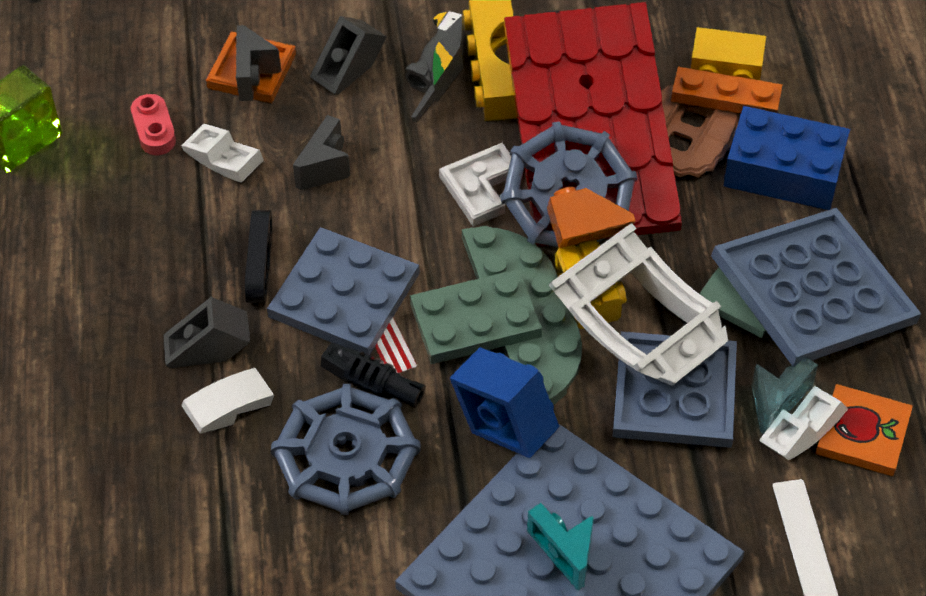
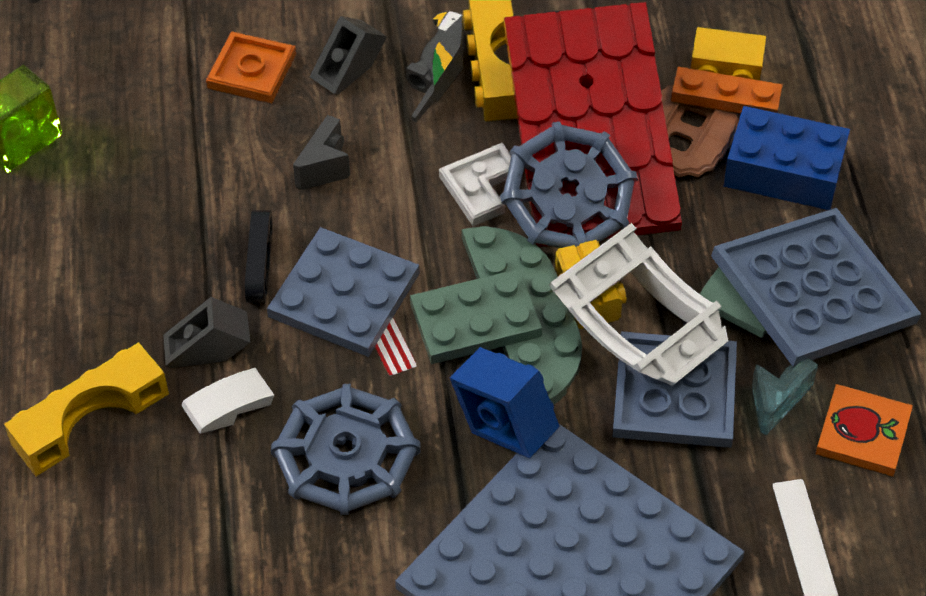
coral plate [131,94,176,155] -> none
white slope [181,124,264,183] -> none
dark grey slope [236,25,281,101] -> none
black hinge [320,343,426,408] -> none
teal slope [527,503,594,591] -> none
orange slope [547,187,635,248] -> none
white slope [759,386,848,461] -> none
none -> yellow arch [4,342,169,476]

